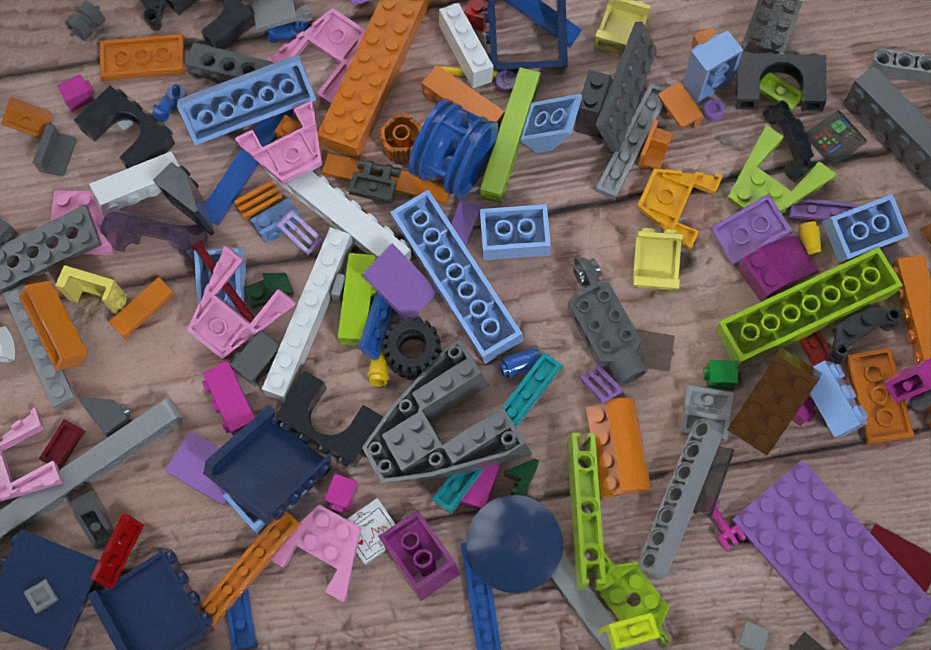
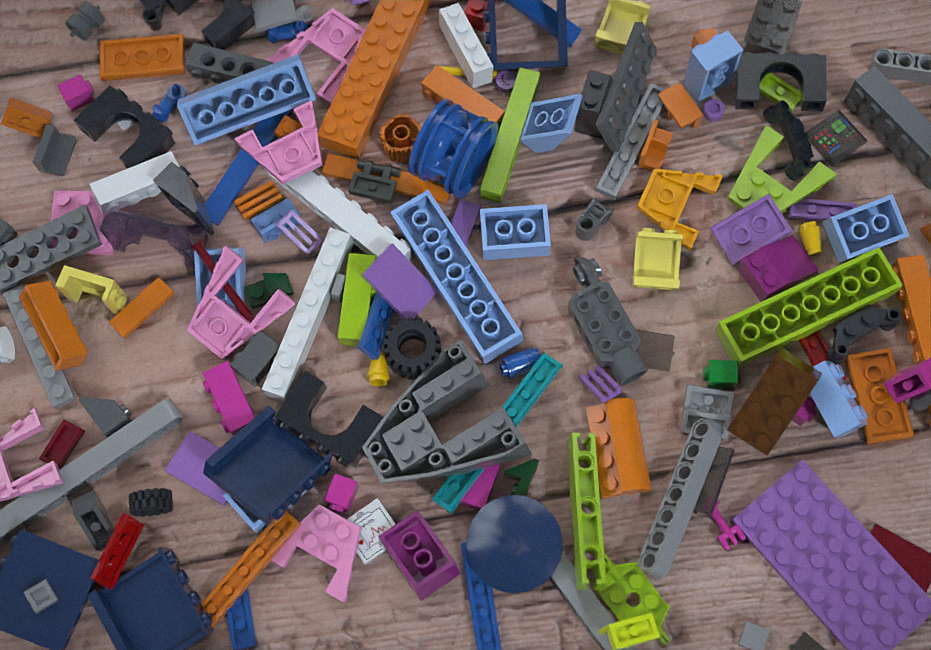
none -> black tyre [129,488,173,517]
none -> dark grey piece [575,197,614,241]

